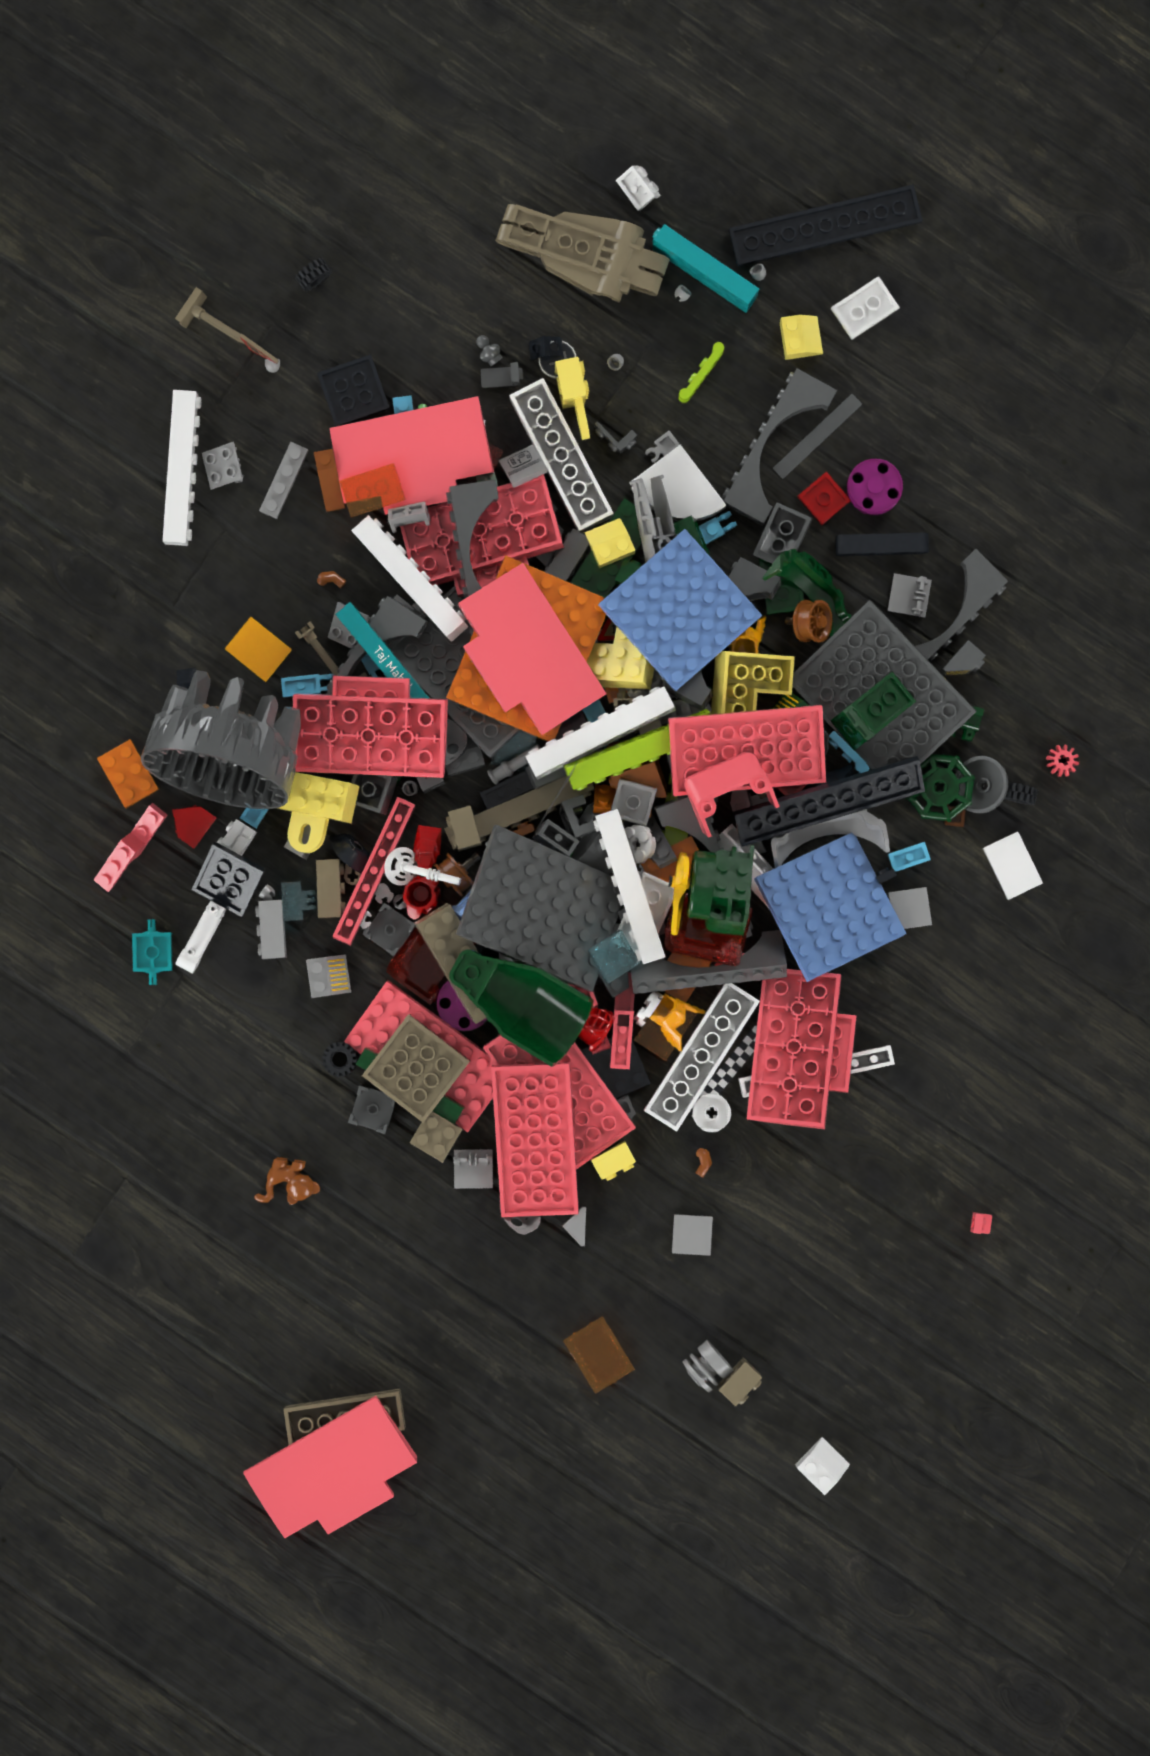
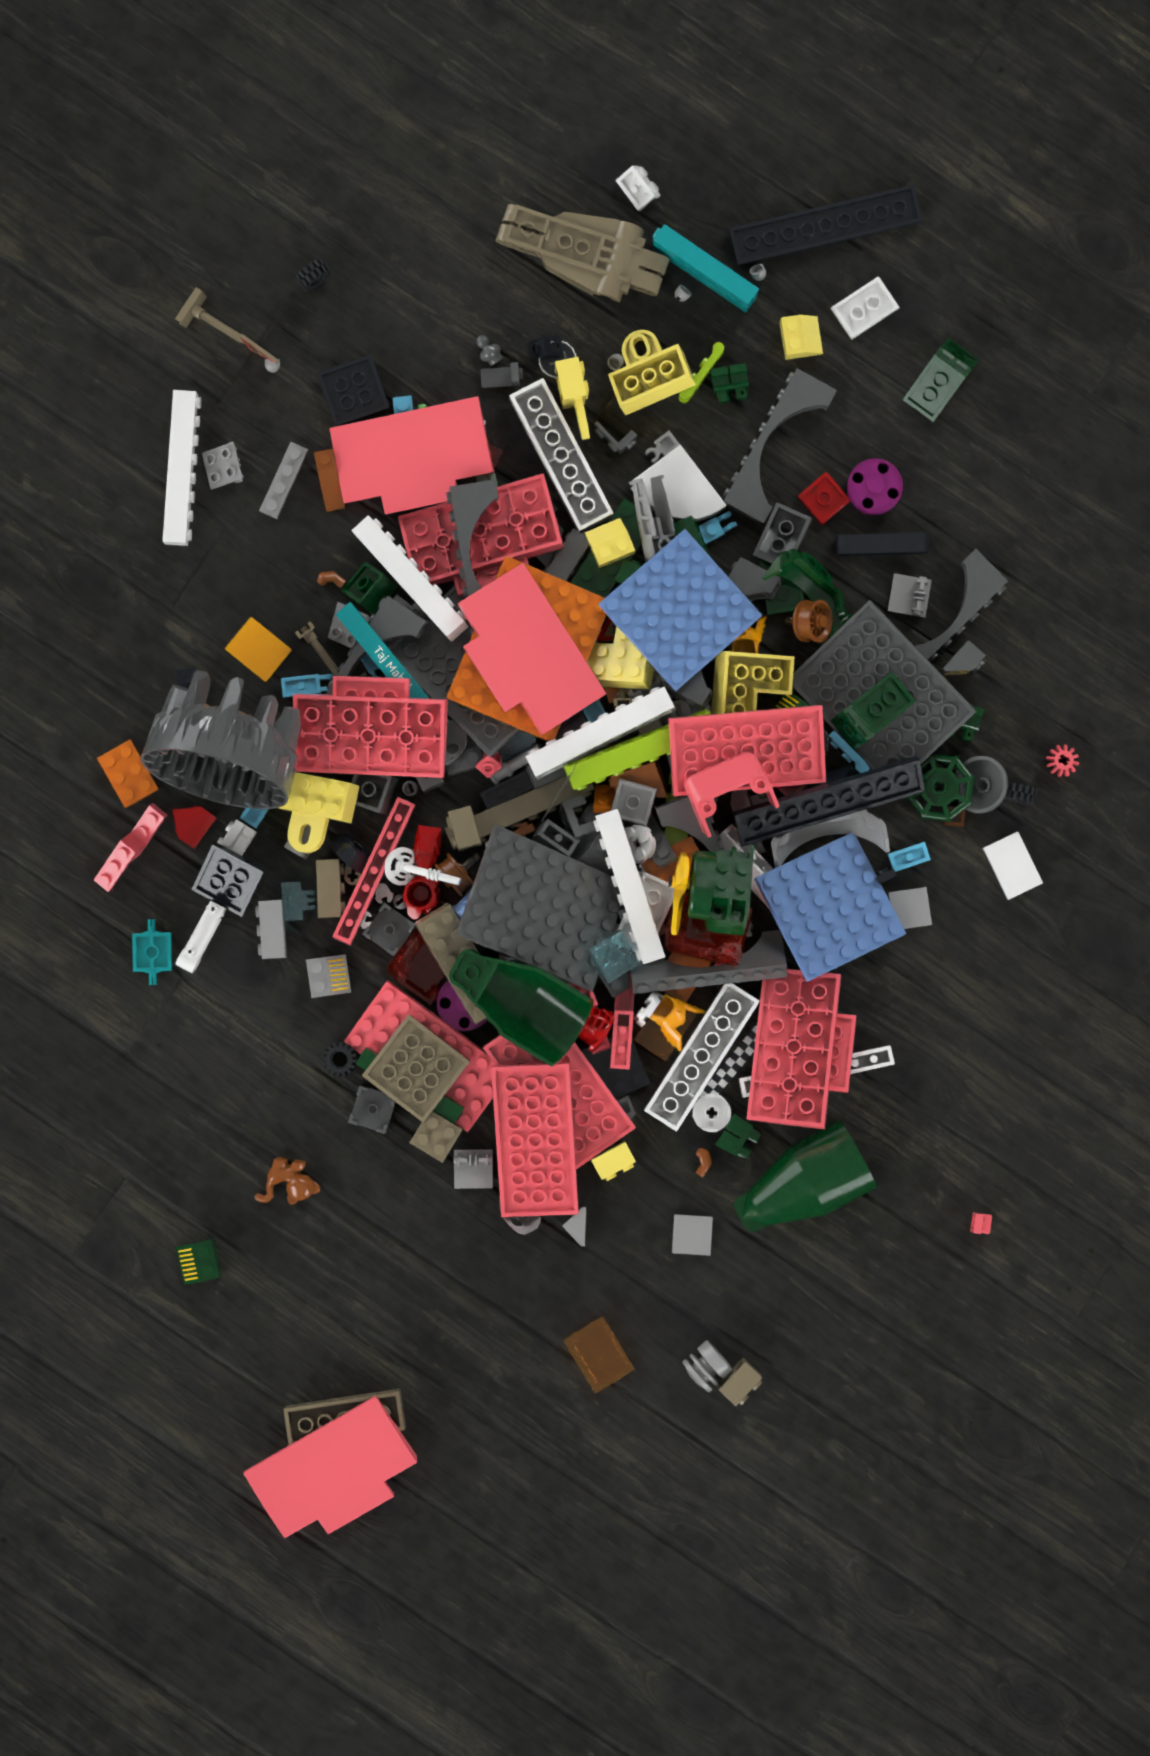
light grey hinge [259,884,275,901] -> none
clear orange tile [339,463,406,518] -> none
light grey hinge [388,501,431,533] -> none
light grey tile [498,444,548,488] -> none
dark grey sticker [773,394,862,479] -> none
white slope [795,1437,850,1495] -> none
none -> dark green slope [176,1238,222,1285]
none -> dark green slope [341,561,397,615]
none -> coral bracket [476,752,502,778]
none -> light yellow brick [608,330,696,415]
none -> dark green hips [709,363,749,404]
none -> dark green hips [715,1113,761,1158]
none -> dark green windscreen [734,1120,877,1232]
none -> bracket [903,338,979,422]

